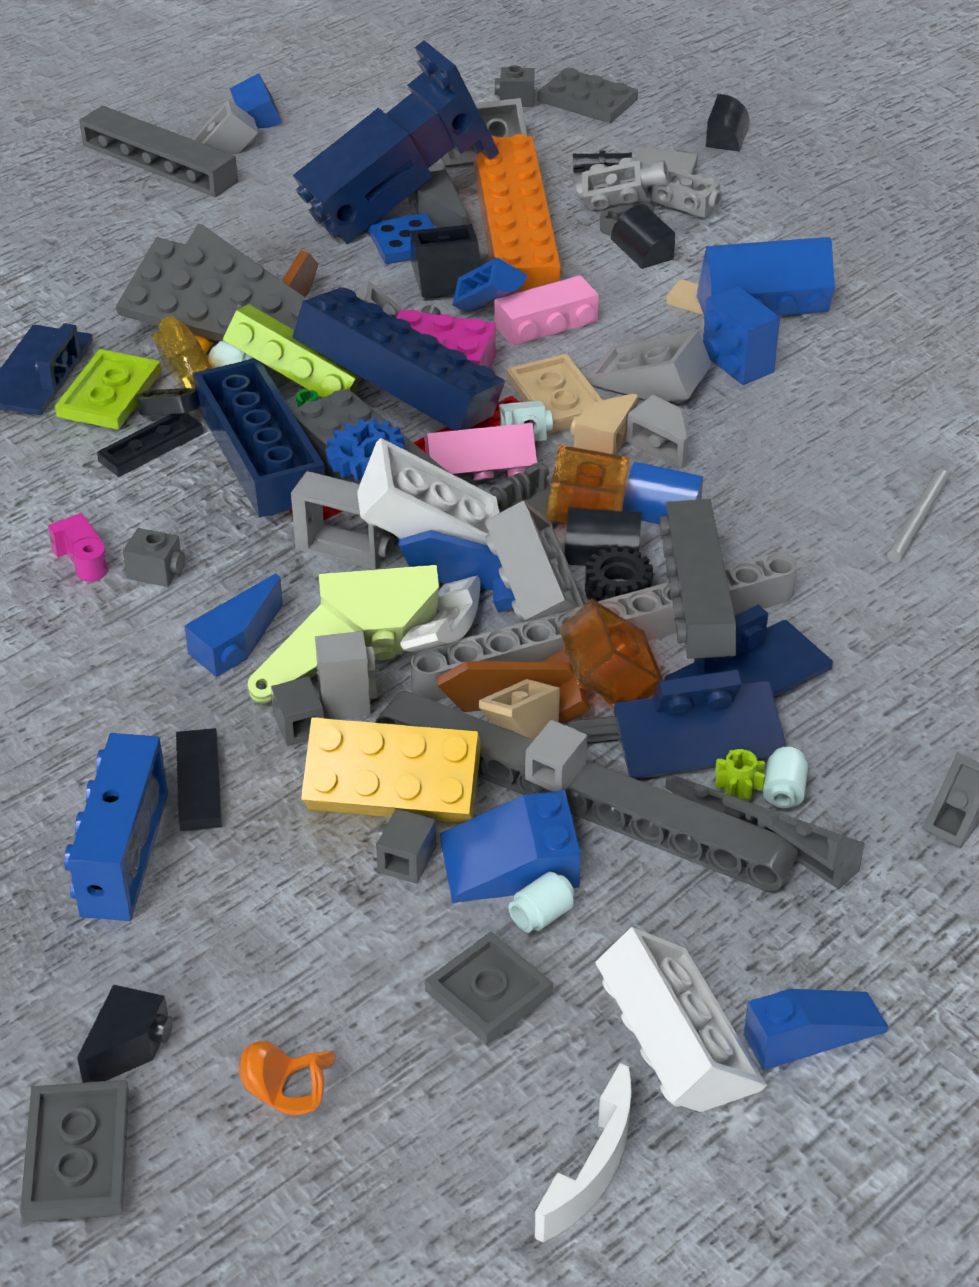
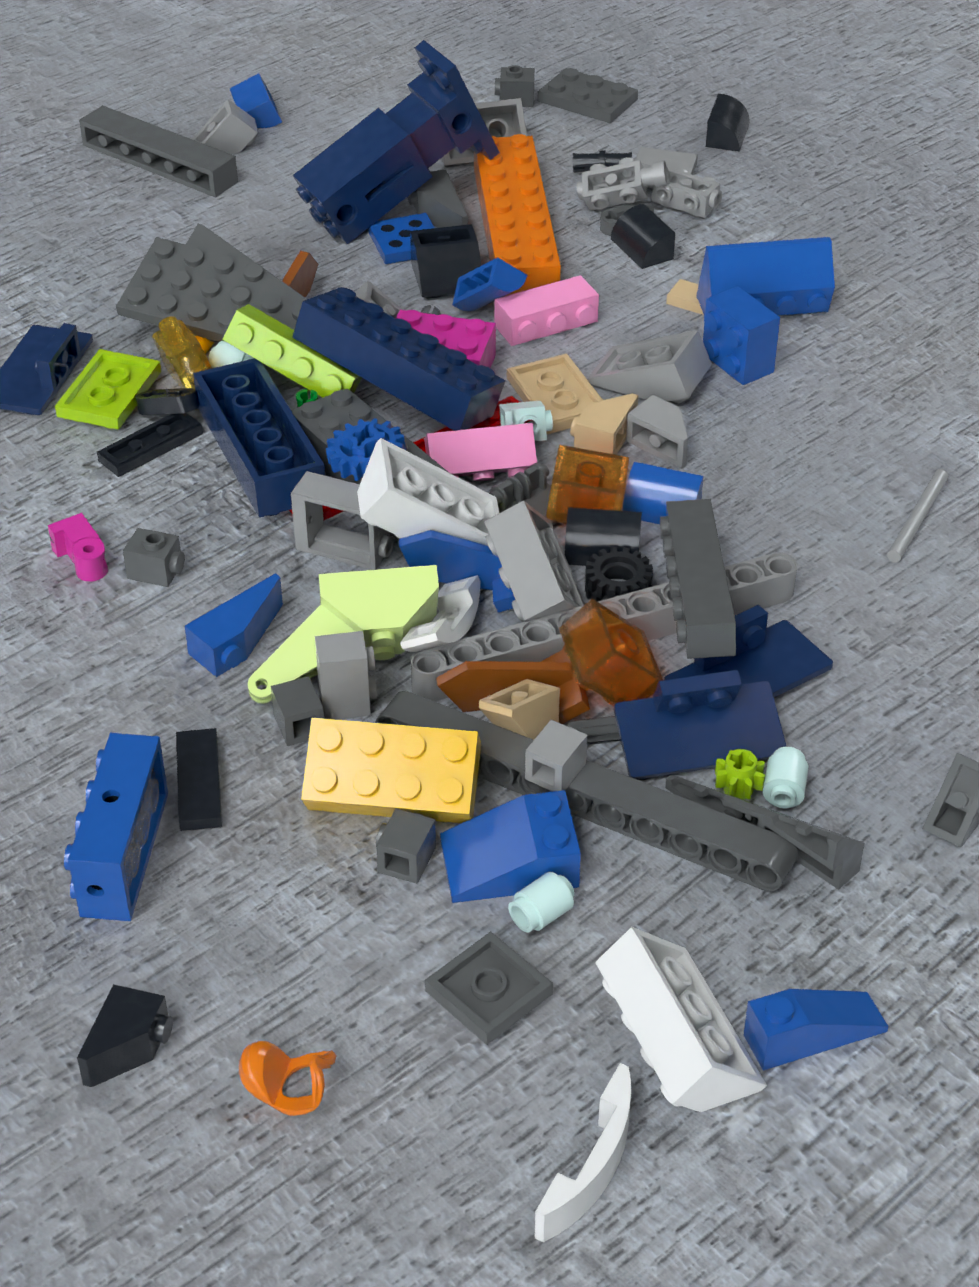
dark grey plate [20,1080,129,1222] -> none

